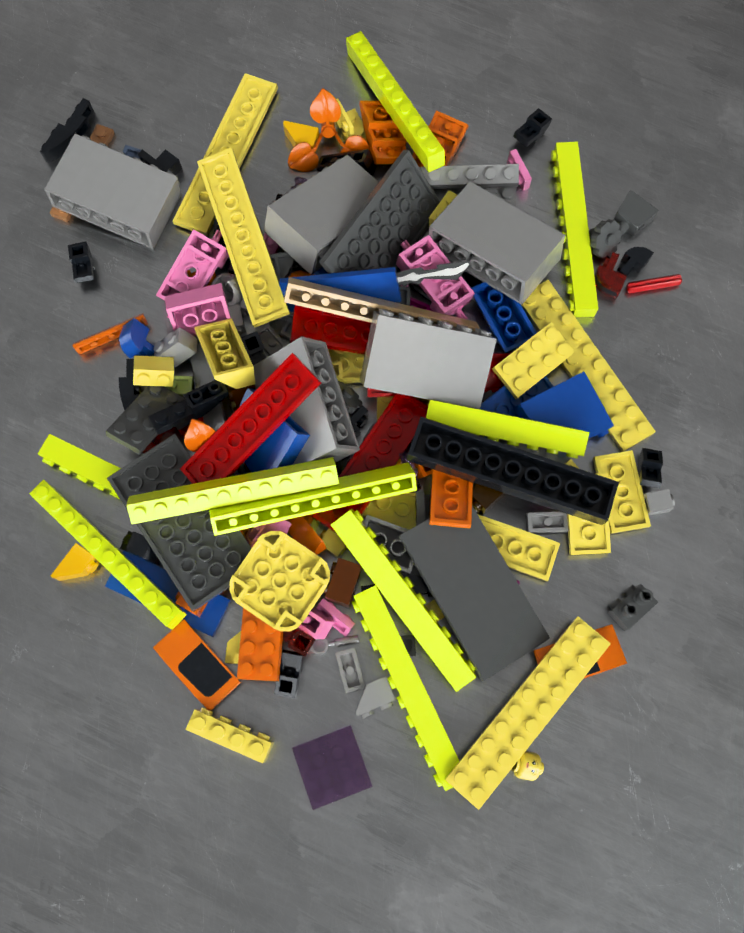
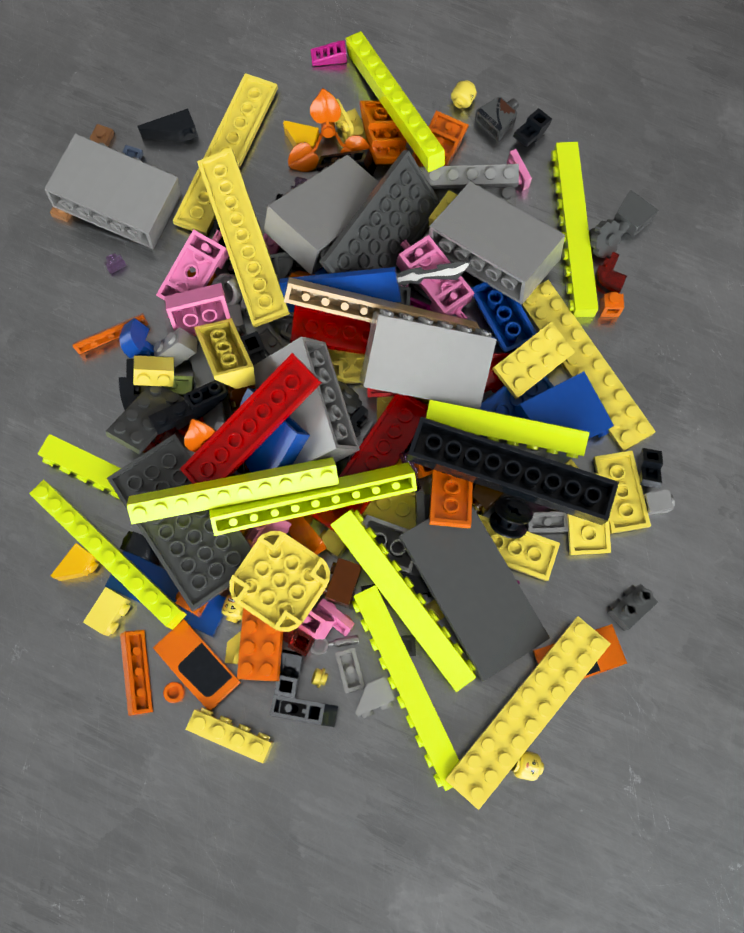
black slope [40,98,94,163] -> none
black brick [68,241,95,283] -> none
black brick [138,149,182,175] -> none
clear purple plate [292,725,373,810] -> none
black brick [616,247,654,283] -> none
red axle [626,274,682,293] -> none
none -> light yellow brick [83,587,131,636]
none -> clear purple plate [104,253,127,274]
none -> orange slope [120,630,153,716]
none -> black slope [137,108,198,142]
none -> orange tile [163,682,185,703]
none -> light yellow head [221,595,243,624]
none -> black slope [270,695,338,727]
none -> dark pink slope [311,40,347,66]
none -> light yellow plate [311,668,328,688]
none -> light yellow head [451,80,477,108]
none -> dark grey torso [475,97,519,142]
none -> black piece [489,497,533,539]
none -> orange brick [599,292,624,317]

